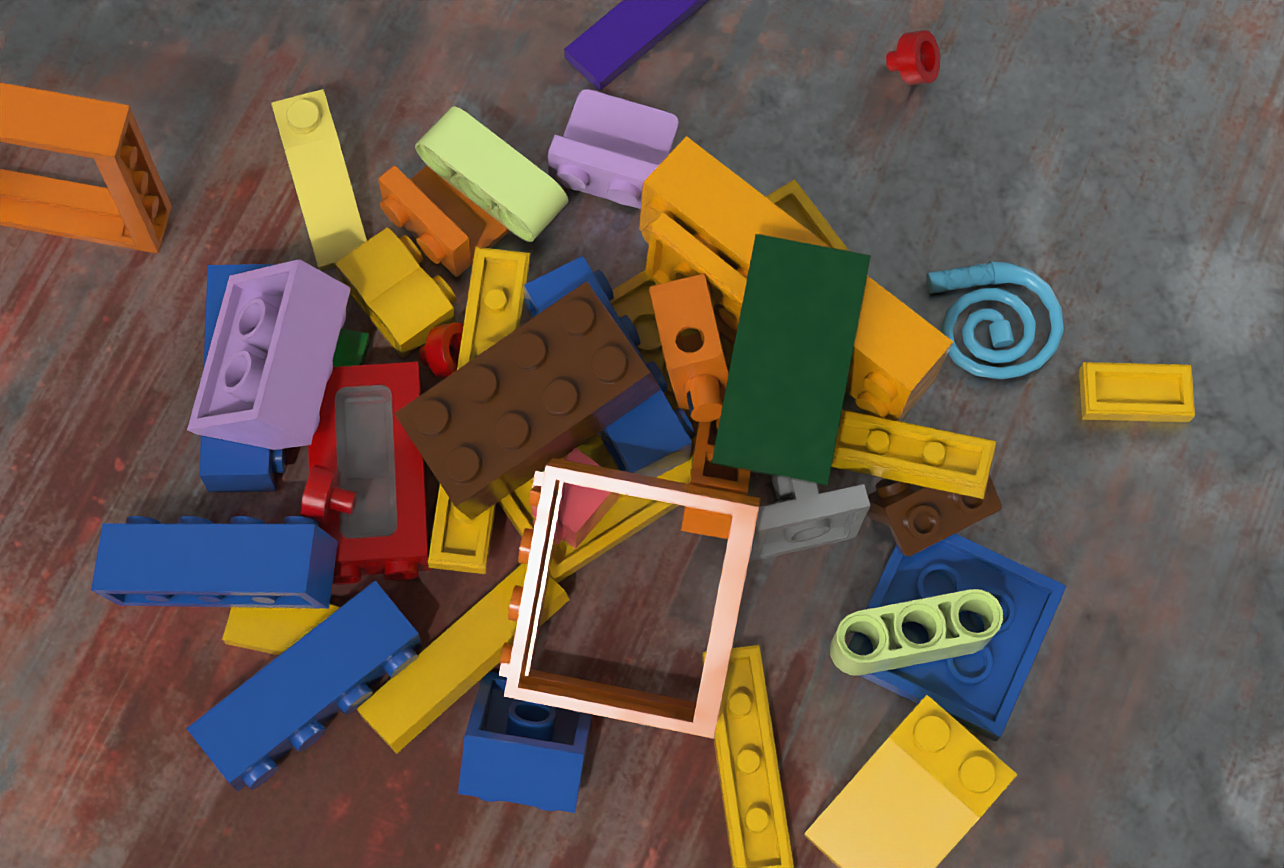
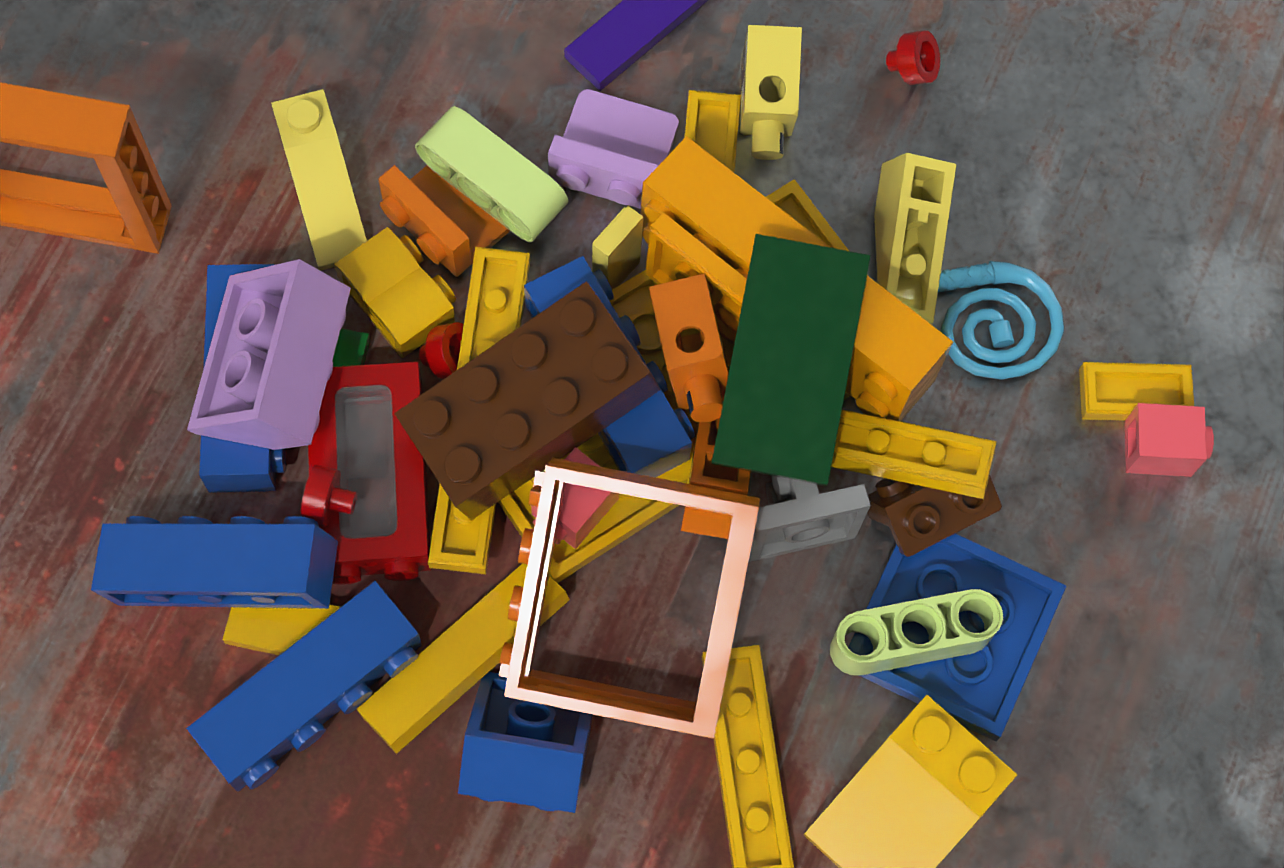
none -> light yellow tile [592,205,644,290]
none -> yellow tile [684,90,741,172]
none -> light yellow torso [739,25,802,160]
none -> light yellow slope [874,153,956,324]
none -> coral brick [1124,403,1214,477]

